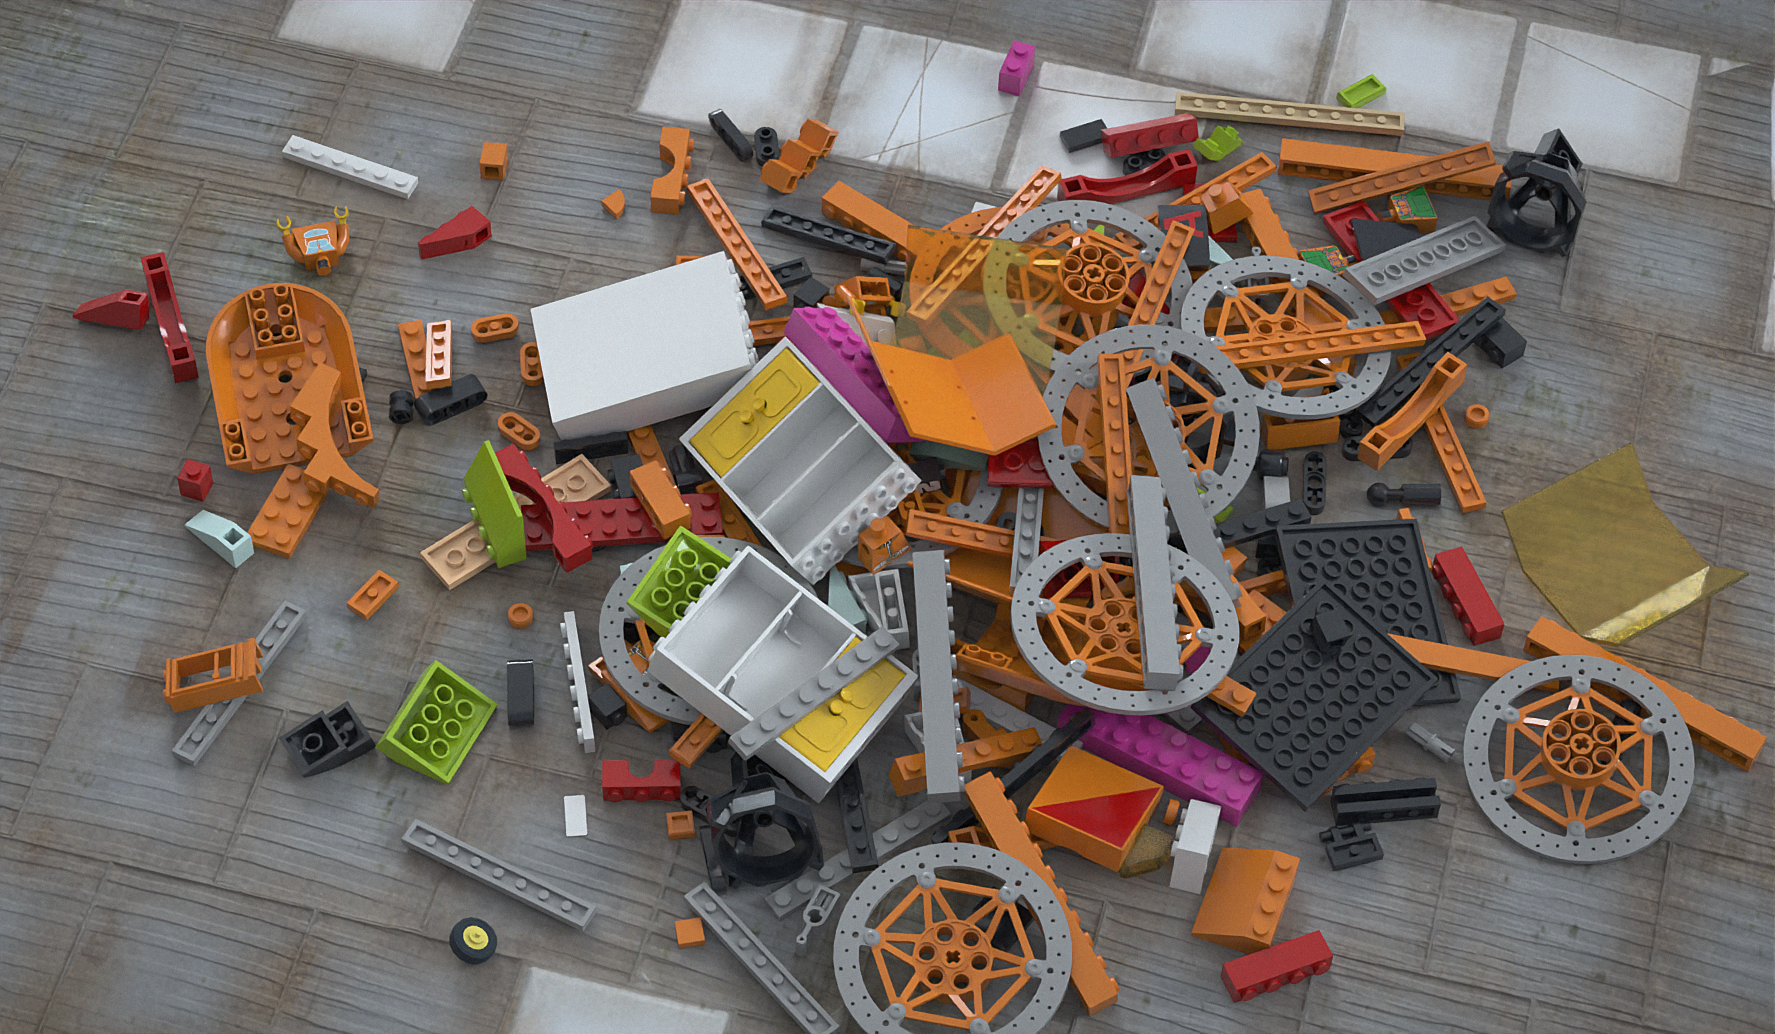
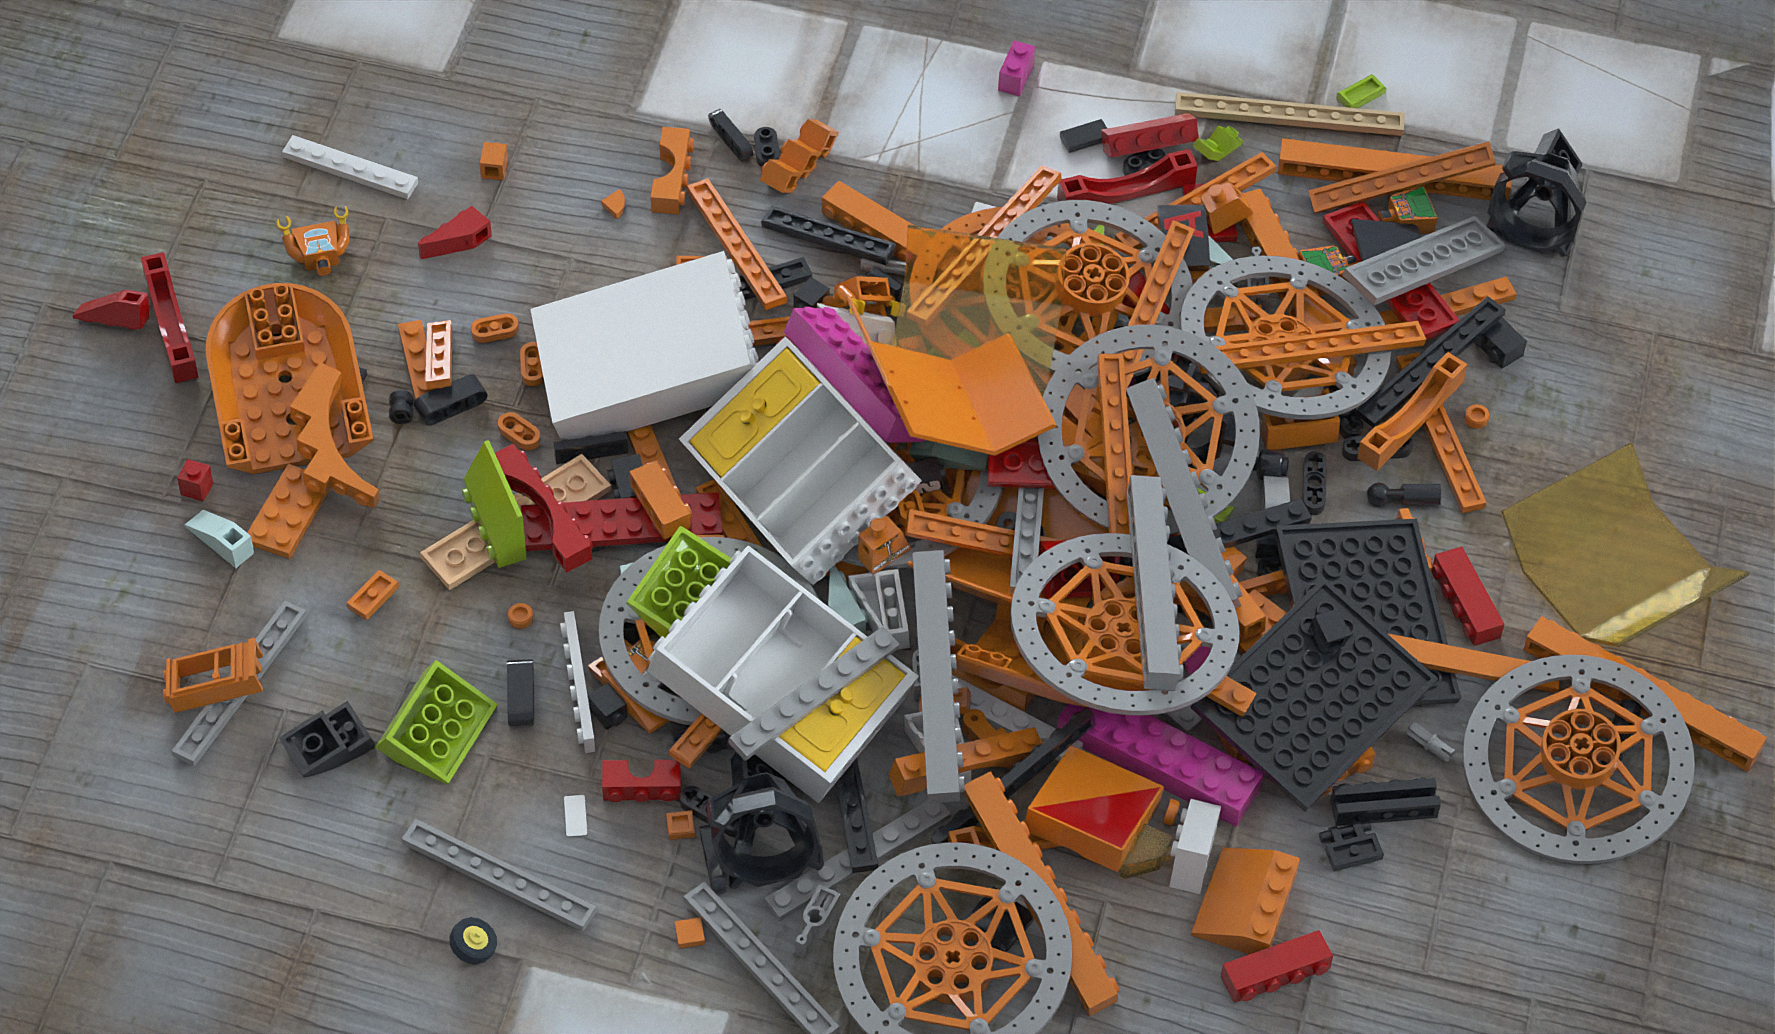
black piece [669,445,703,493] -> none

